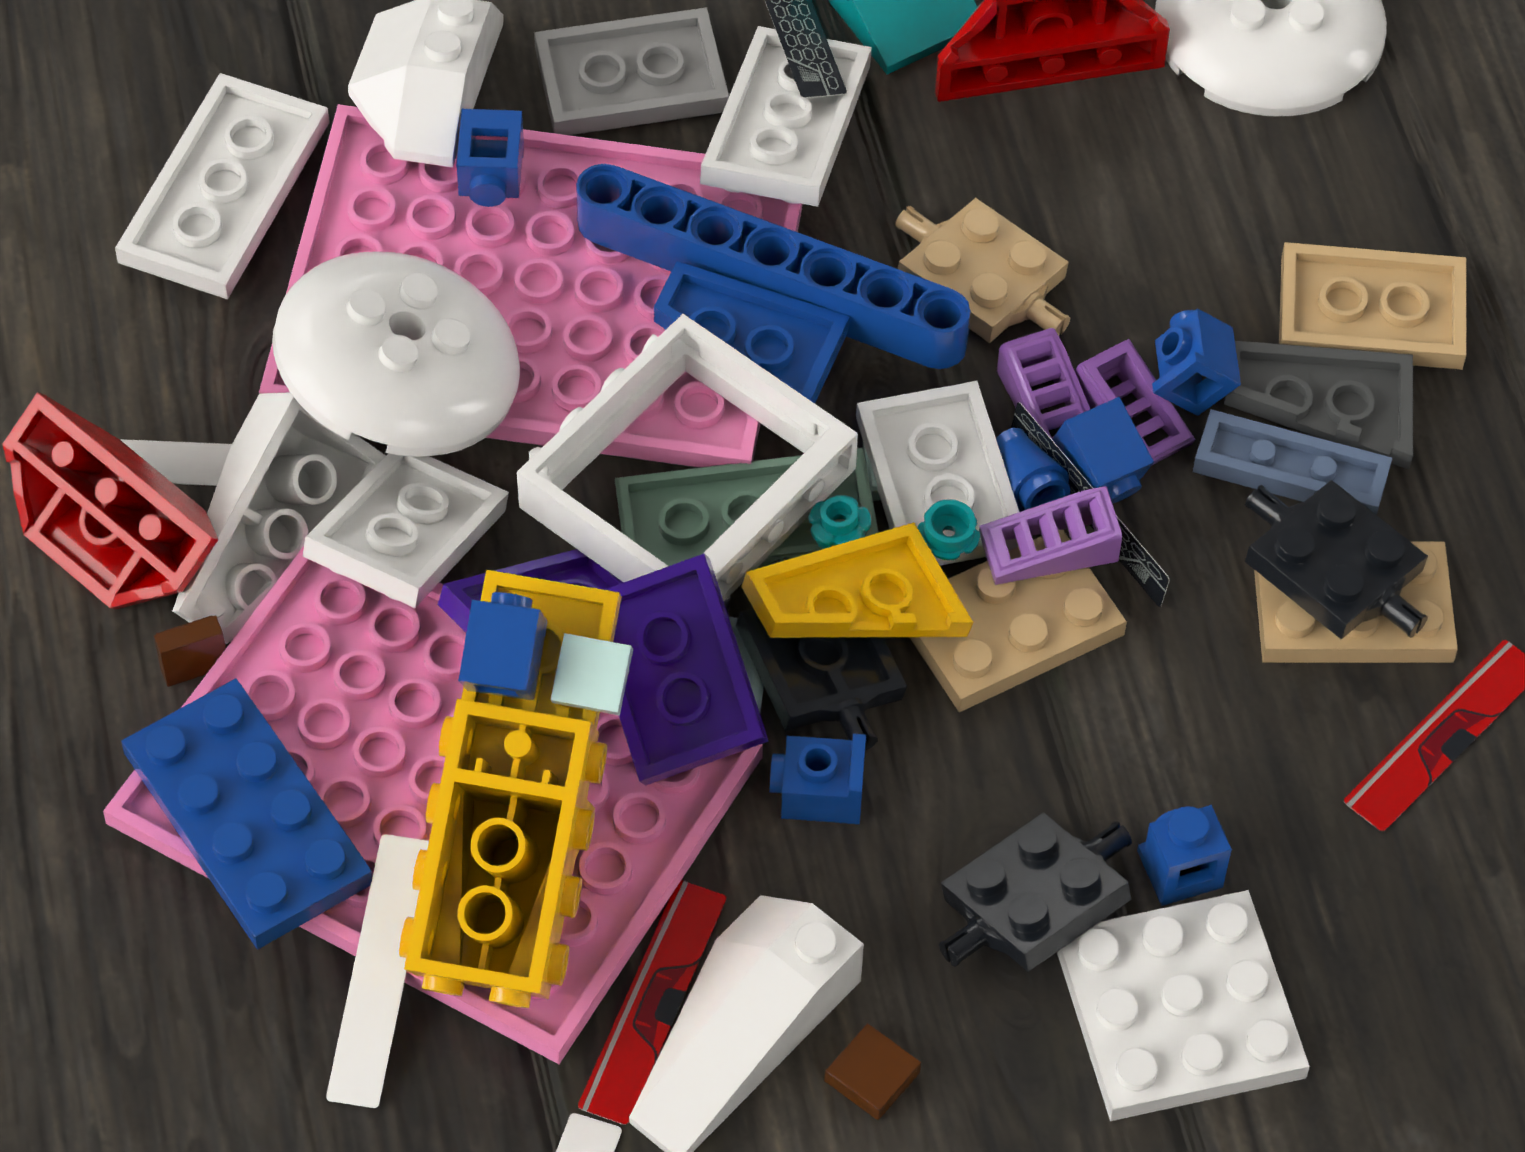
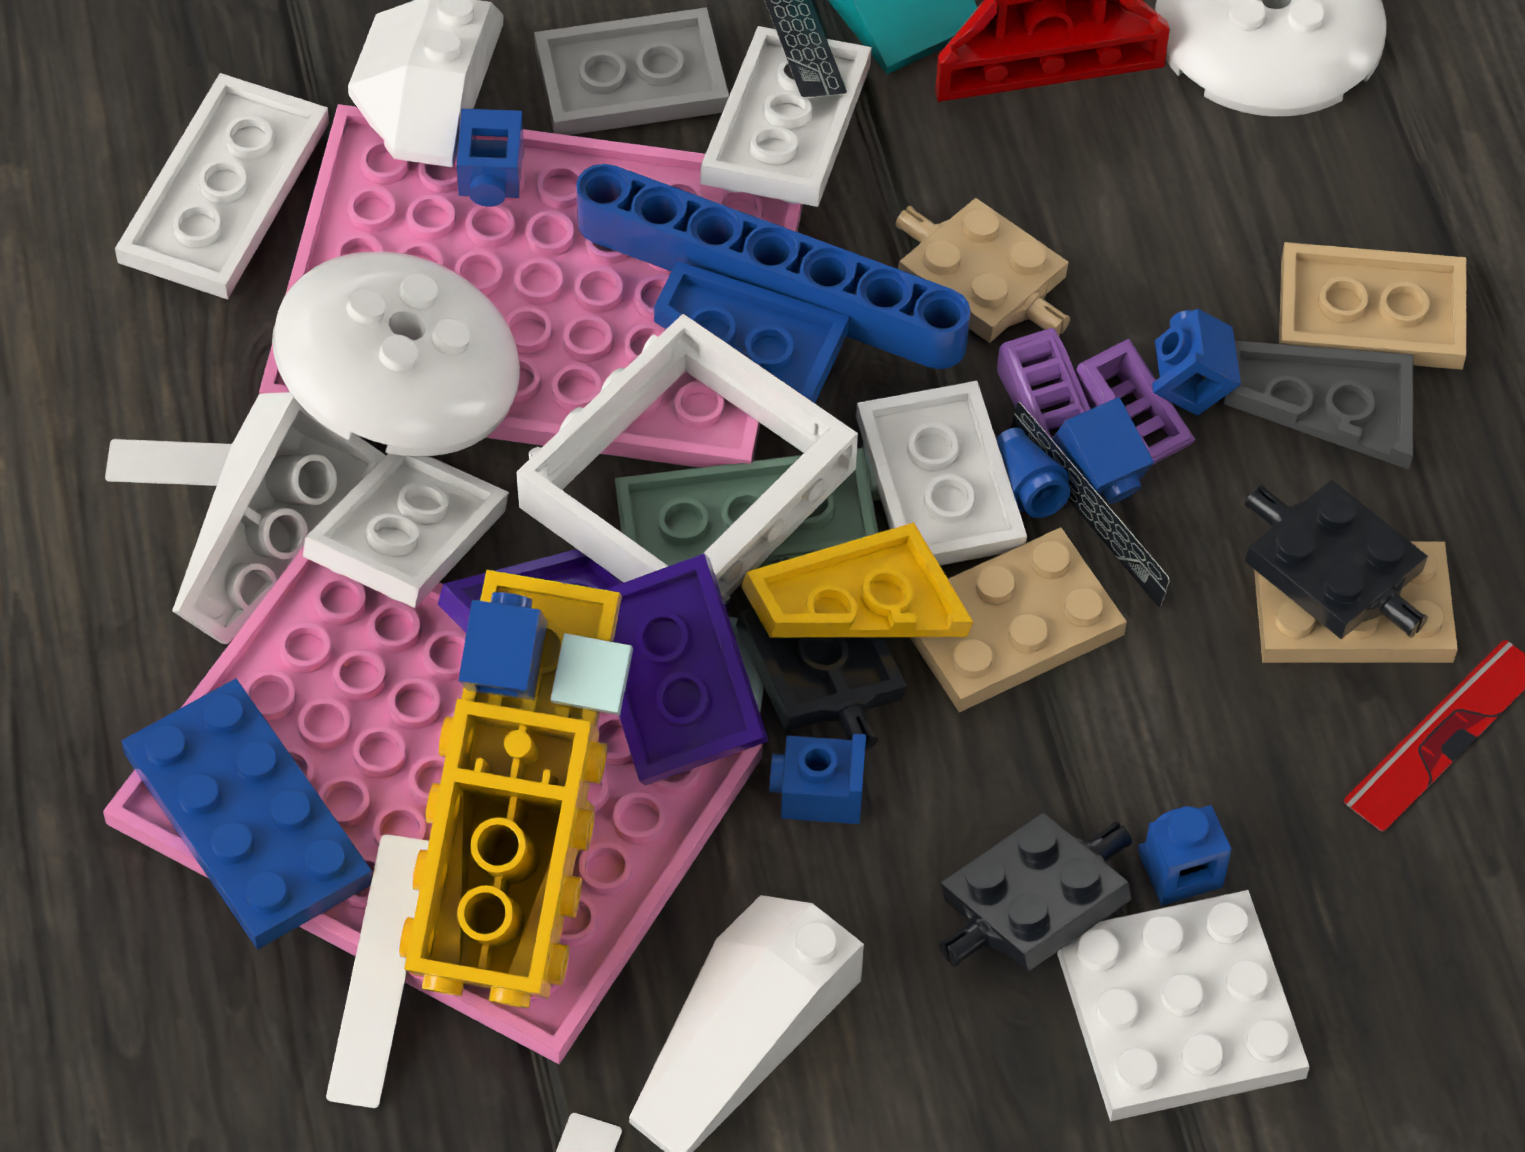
red wedge [2,392,219,609] -> none
reddish brown tile [154,615,226,687] -> none
red sticker [578,880,726,1125] -> none
teal plate [808,495,871,549] -> none
reddish brown tile [824,1023,921,1120] -> none
teal plate [918,499,980,560] -> none
medium lavender slope [979,486,1122,585] -> none
sand blue plate [1193,409,1392,515] -> none

